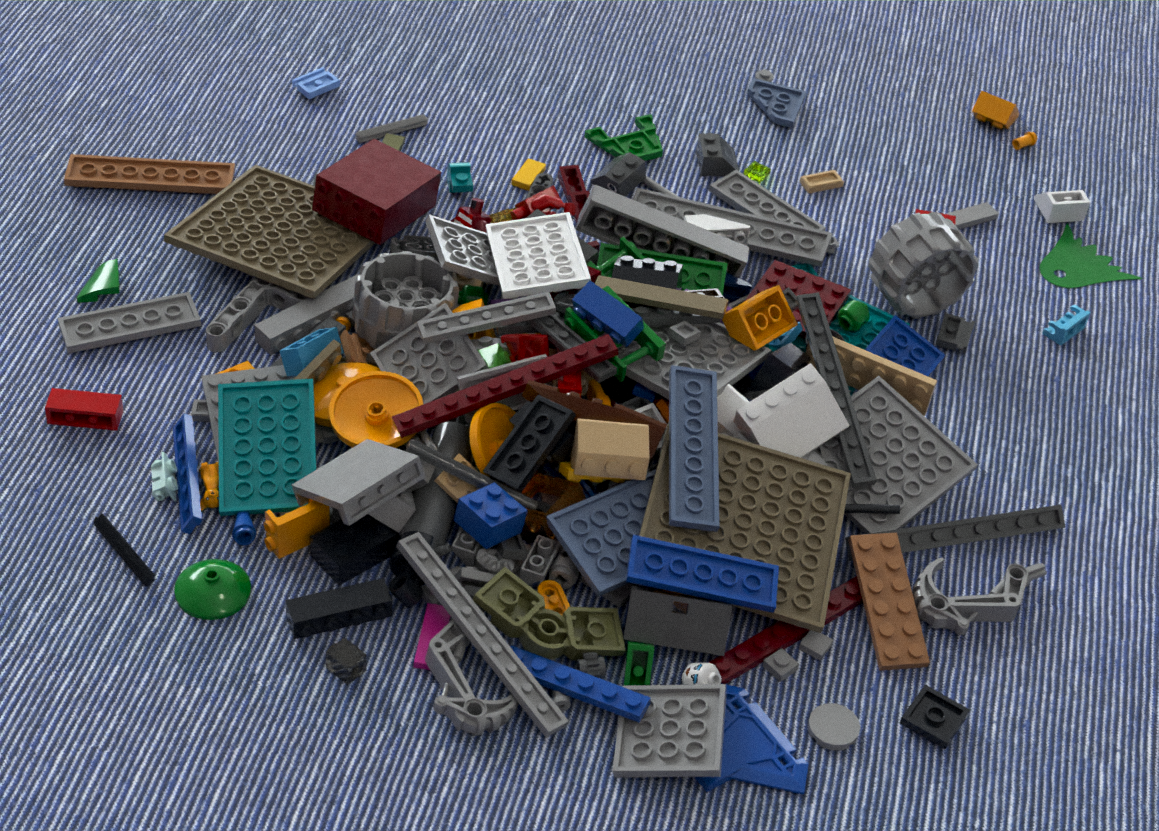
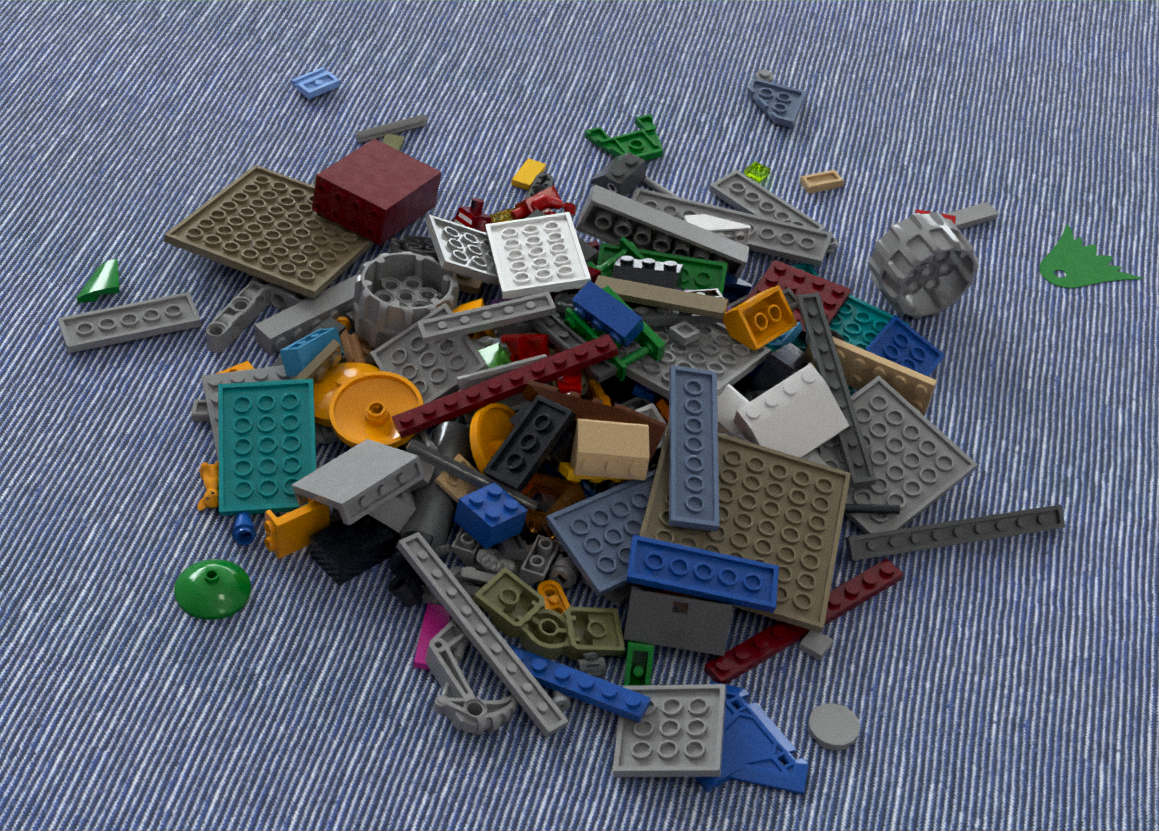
red brick [45,388,124,431] -> none
medium nougat plate [64,154,235,194] -> none
black axle [93,514,156,586] -> none
light aqua hinge [151,452,178,501] -> none
blue plate [173,413,203,534] -> none
black brick [285,578,393,639] -> none
clear smoke brick [326,638,367,685] -> none
teal brick [447,162,473,193] -> none
green head [457,285,488,306] -> none
dark red slope [557,165,590,223] -> none
white head [682,662,721,685] -> none
dark grey slope [696,133,739,176] -> none
light grey plate [763,648,799,682] -> none
green head [838,300,870,332] -> none
medium nougat plate [848,533,930,671] -> none
black plate [900,685,970,749] -> none
light grey piece [912,557,1047,635] -> none
dark grey plate [935,313,975,353] -> none
light orange slope [972,91,1020,129] -> none
light orange pin [1012,131,1038,150] -> none
white slope [1033,190,1090,223] -> none
medium azure hinge [1042,305,1090,346] -> none

